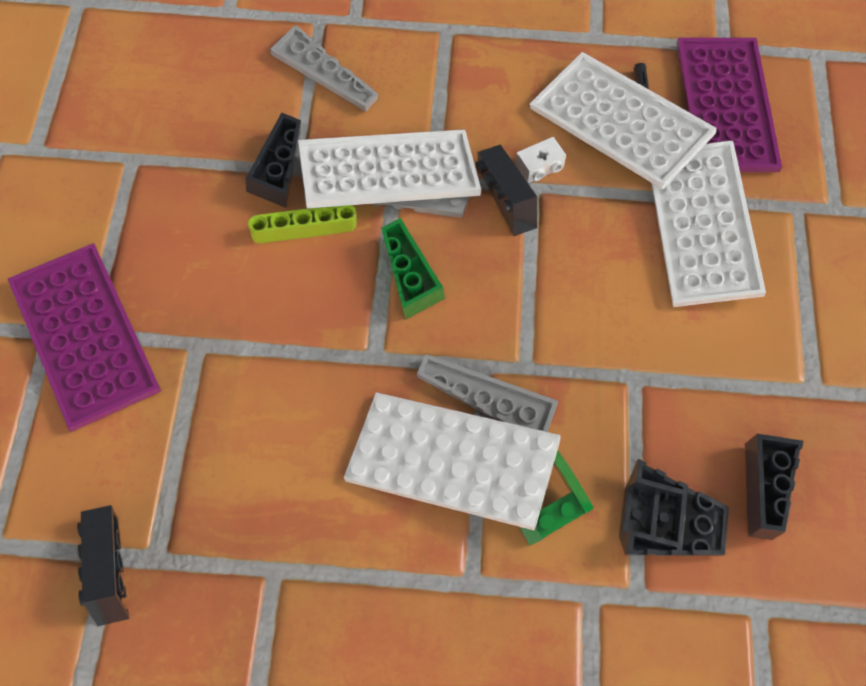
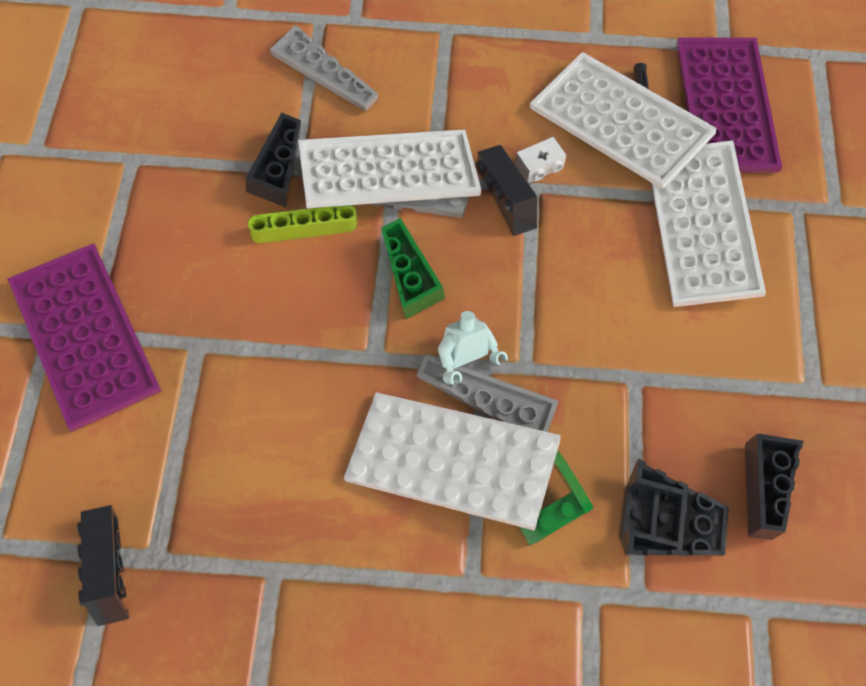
none -> light aqua torso [438,311,508,385]

